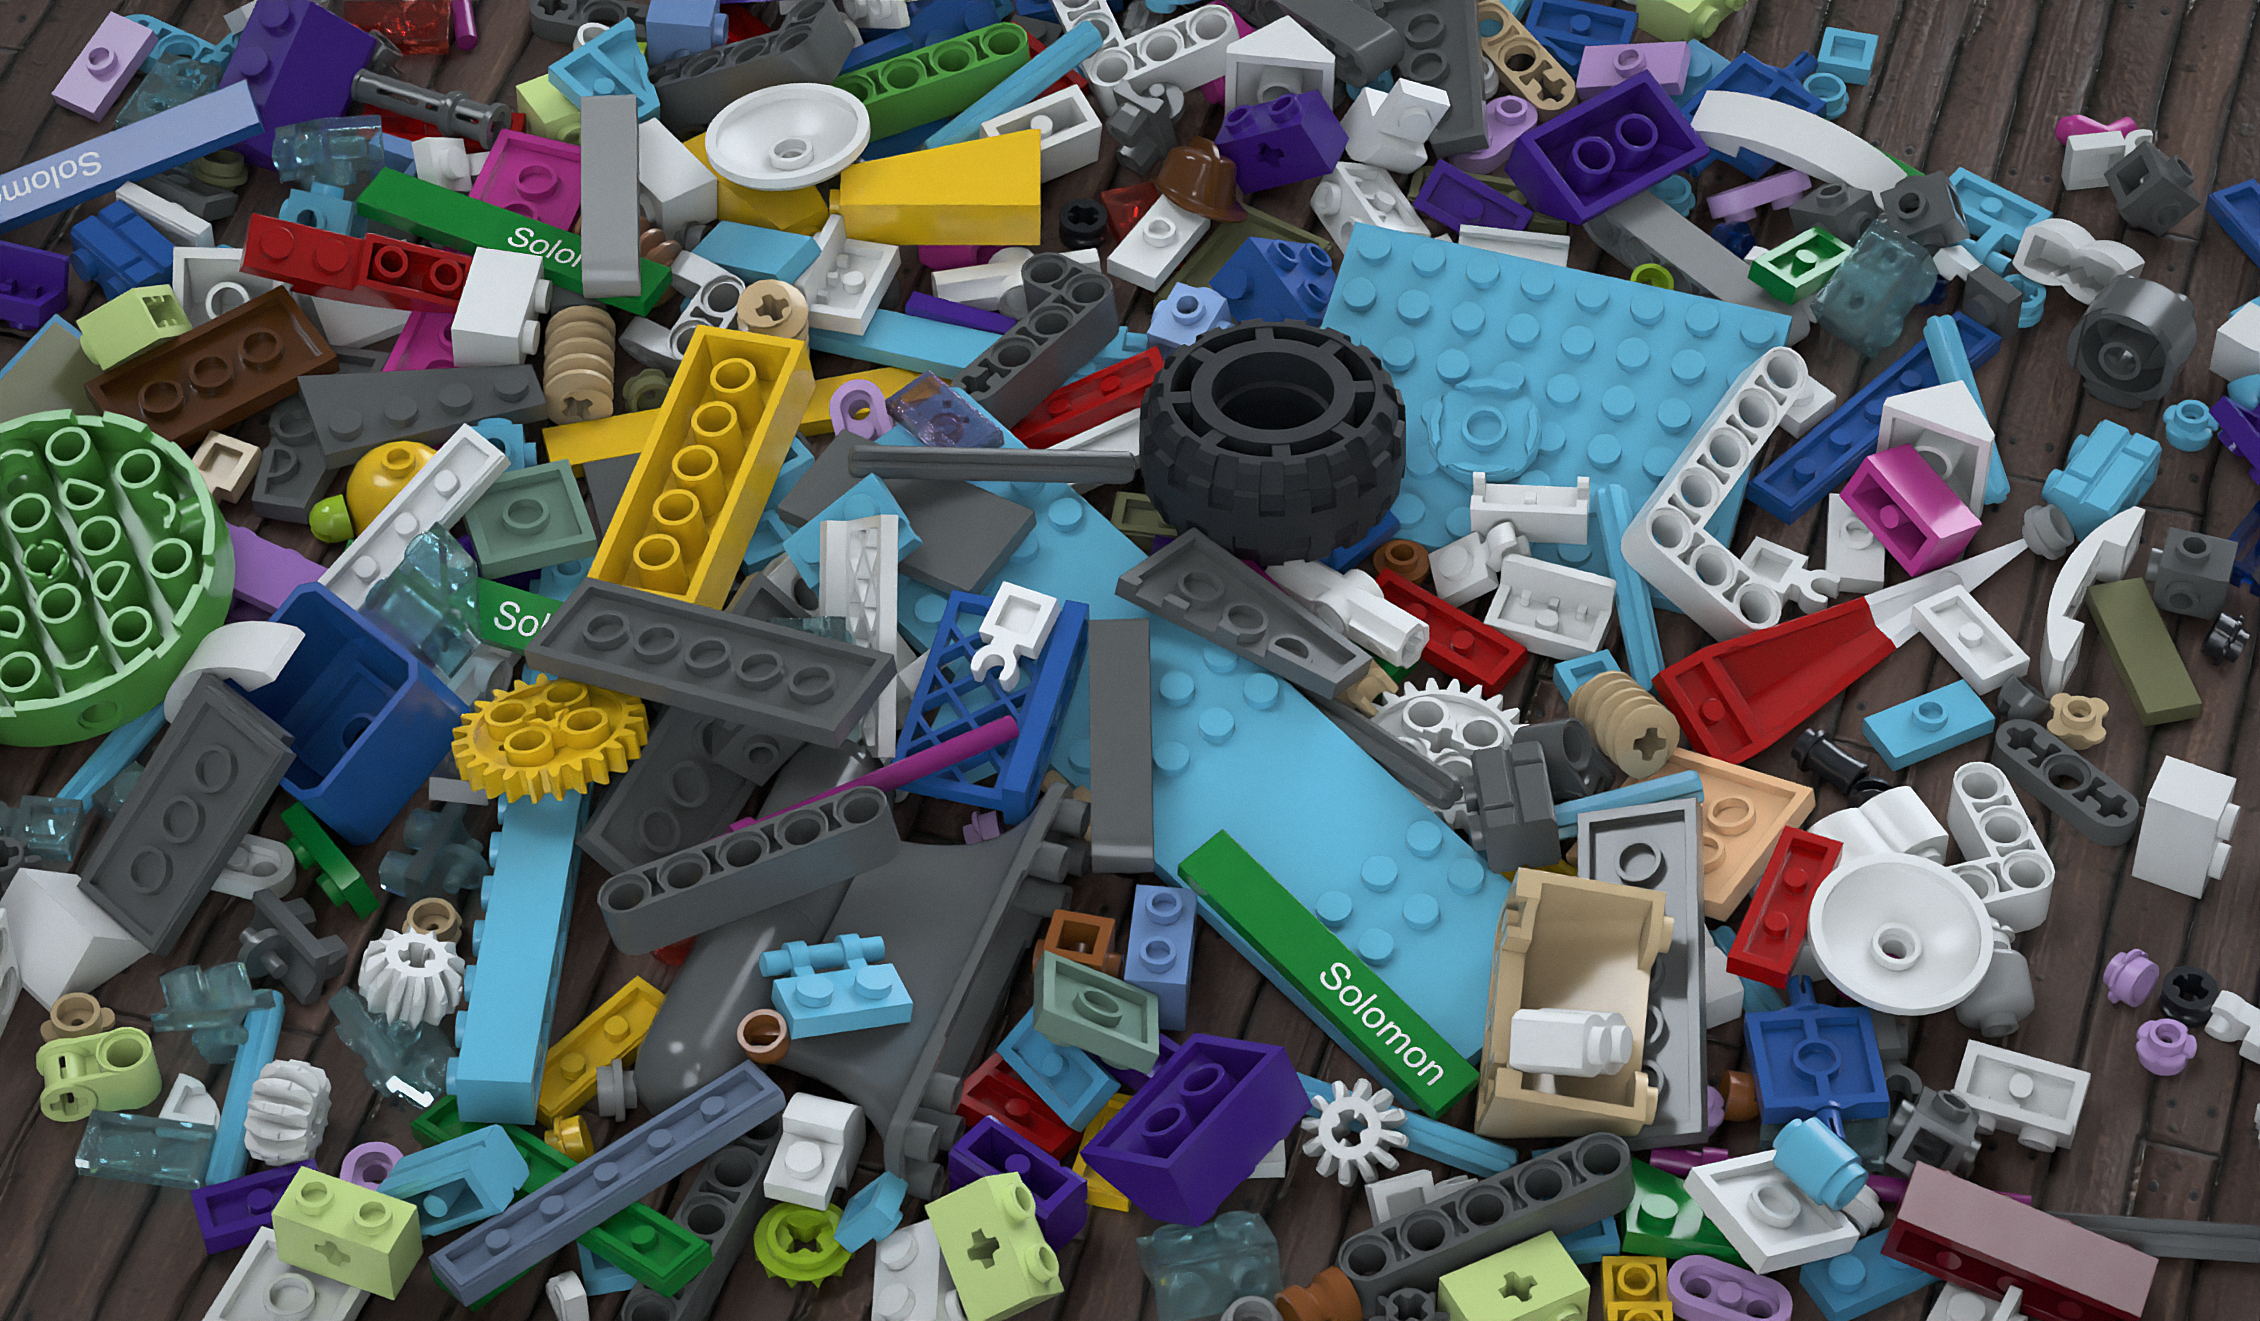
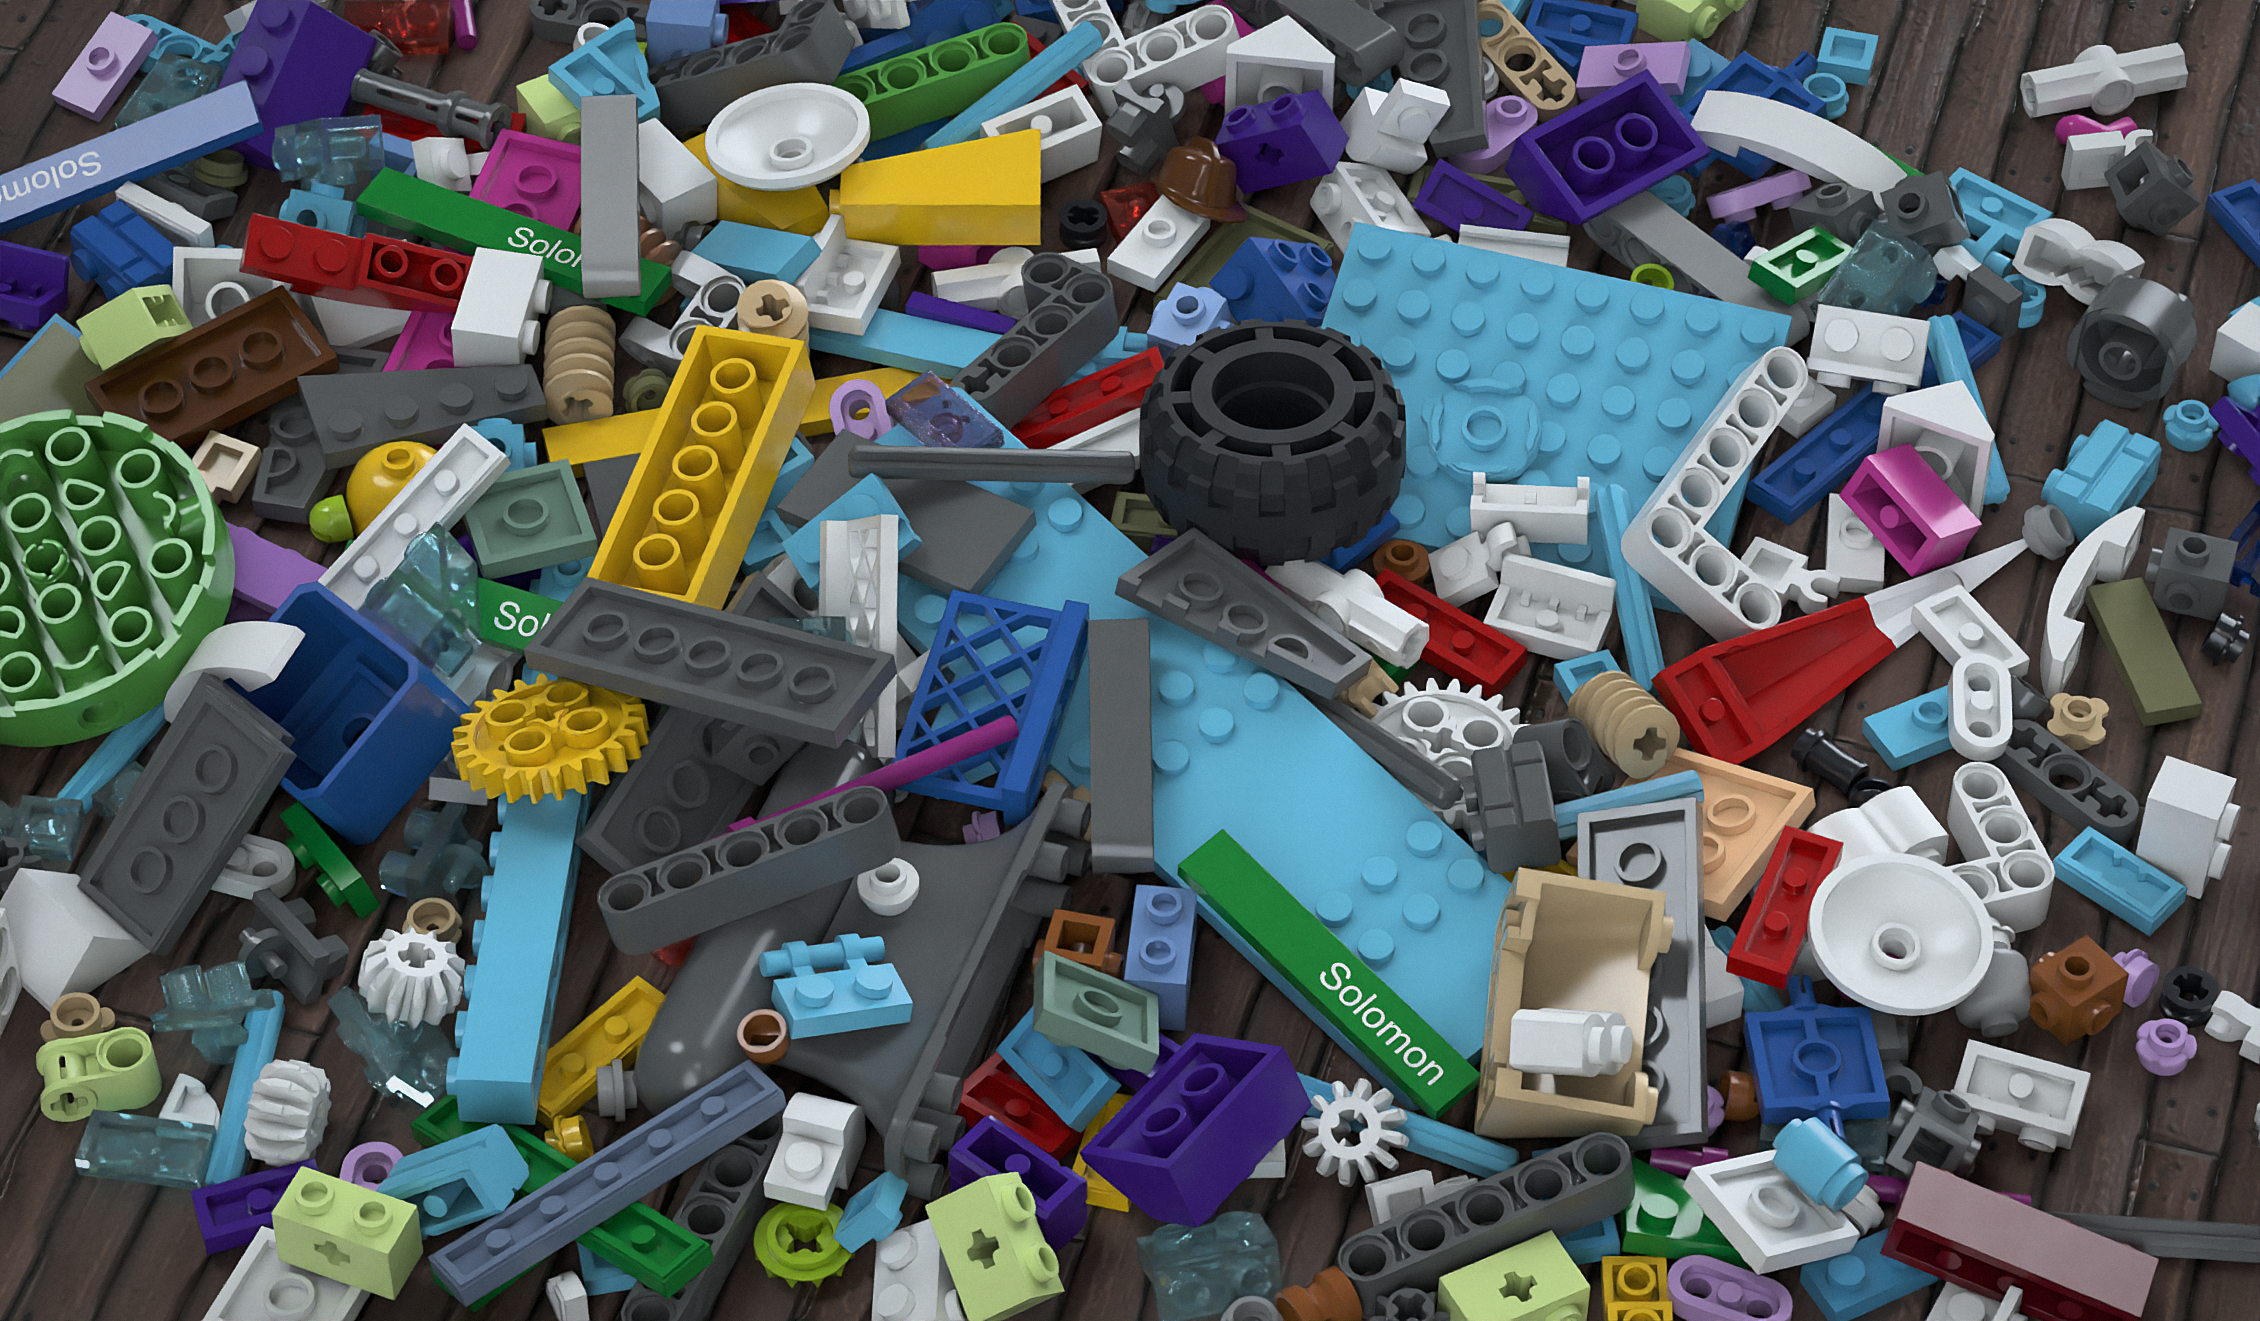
white plate [971,581,1061,692] -> none
none -> white plate [857,858,919,916]
none -> white bracket [1806,304,1931,396]
none -> white plate [1948,653,2013,762]
none -> white piece [2020,43,2188,118]
none -> dark orange brick [2028,935,2129,1046]
none -> medium azure plate [2053,826,2188,936]

